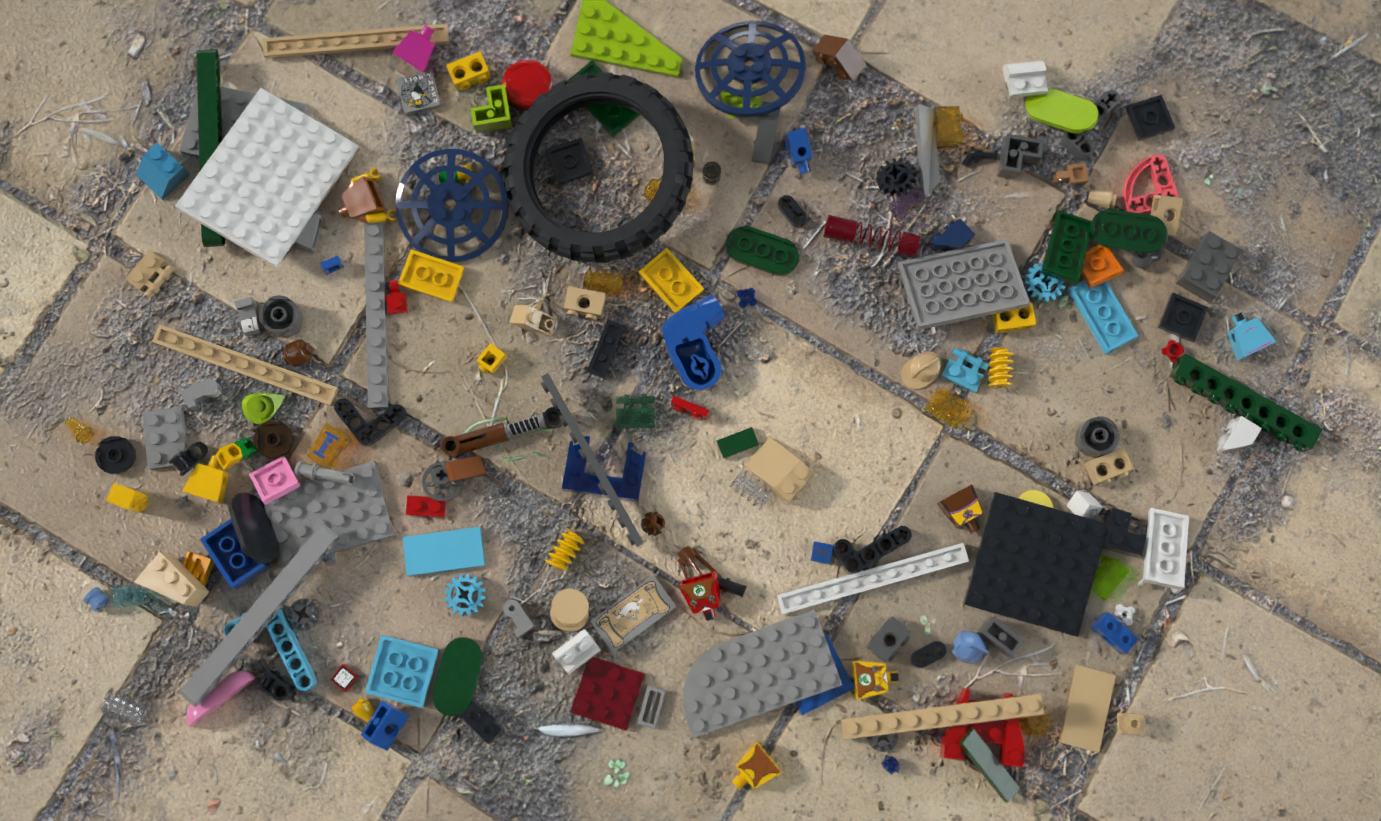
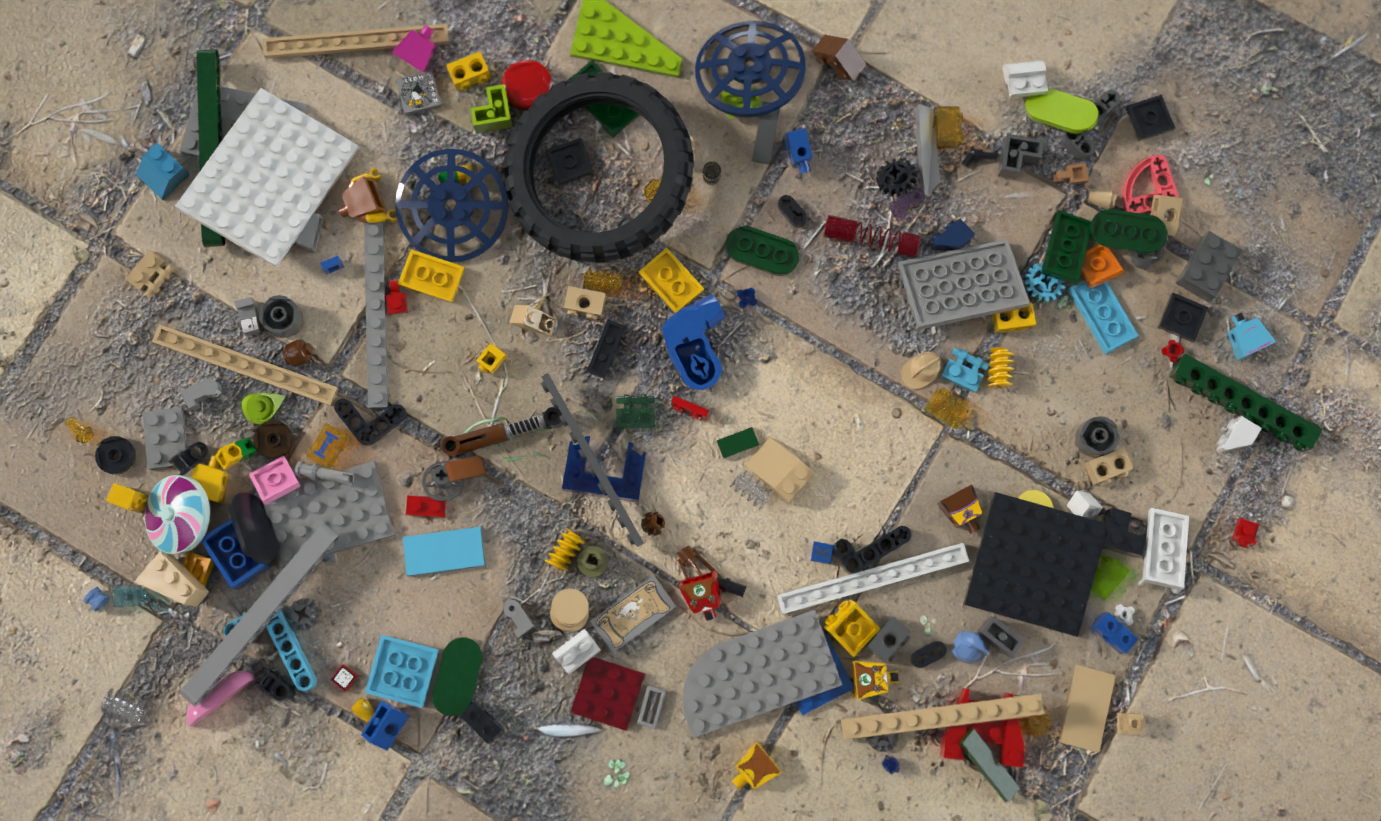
medium azure gear [443,574,487,616] -> none
none -> dish [144,475,210,554]
none -> olive piece [577,546,608,577]
none -> yellow plate [823,599,880,657]
none -> red bracket [1232,518,1259,548]

